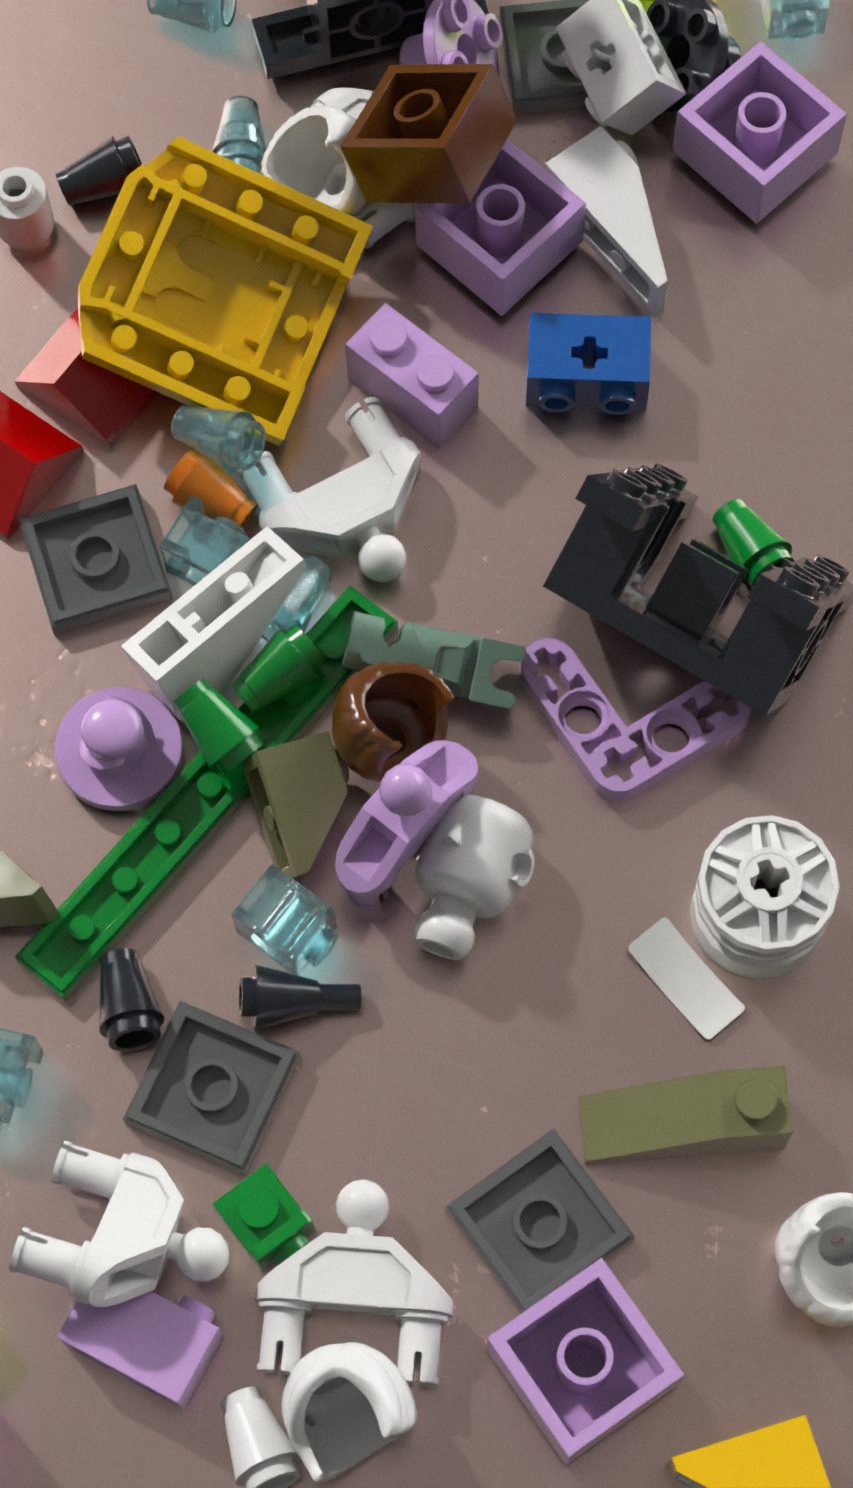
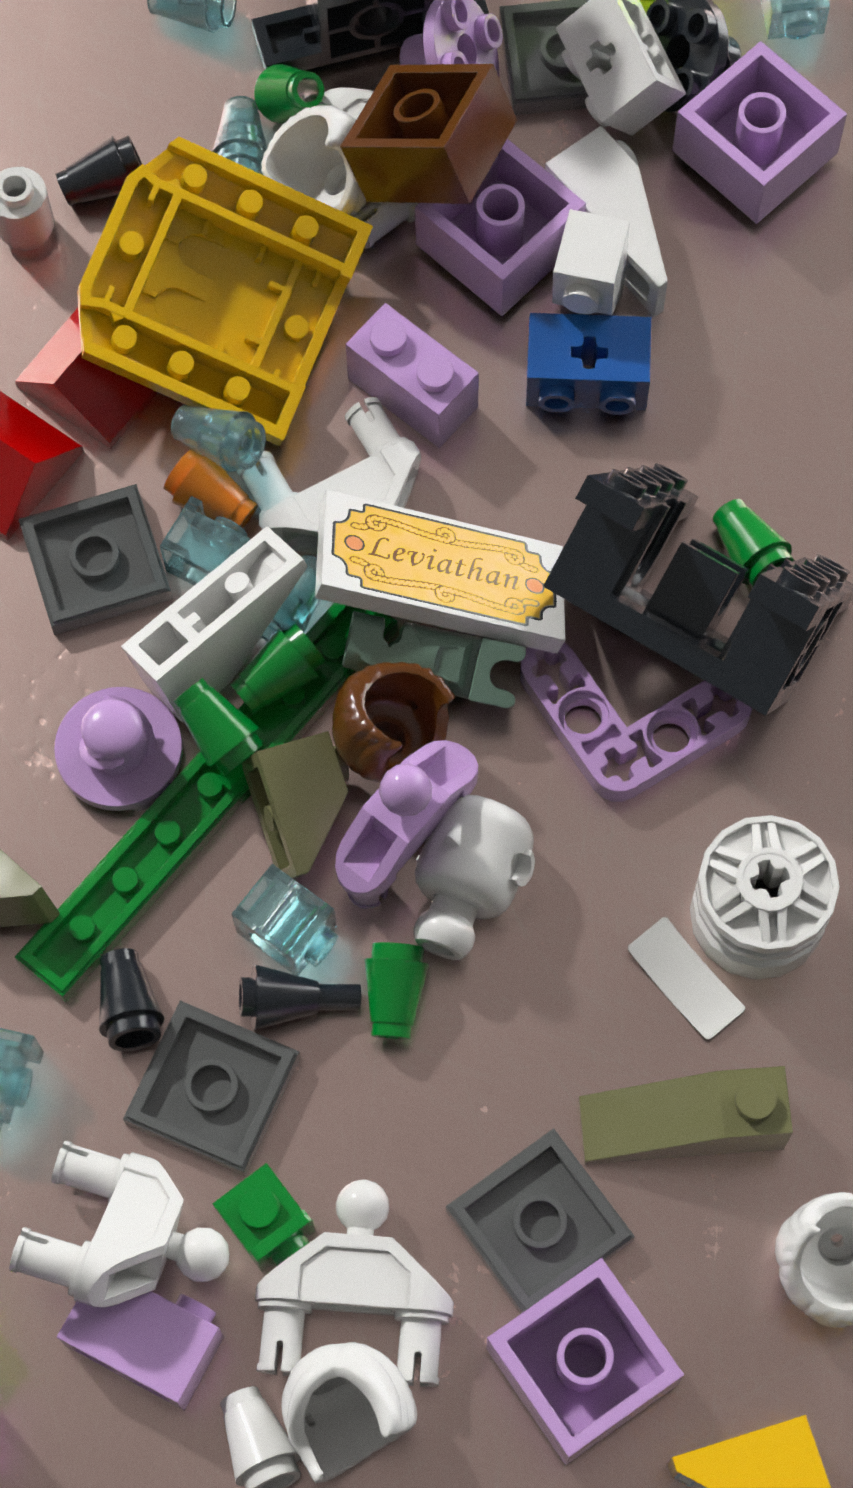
none -> green cone [254,64,324,124]
none -> tile [315,489,565,654]
none -> green cone [364,942,430,1040]
none -> white slope [552,209,630,315]

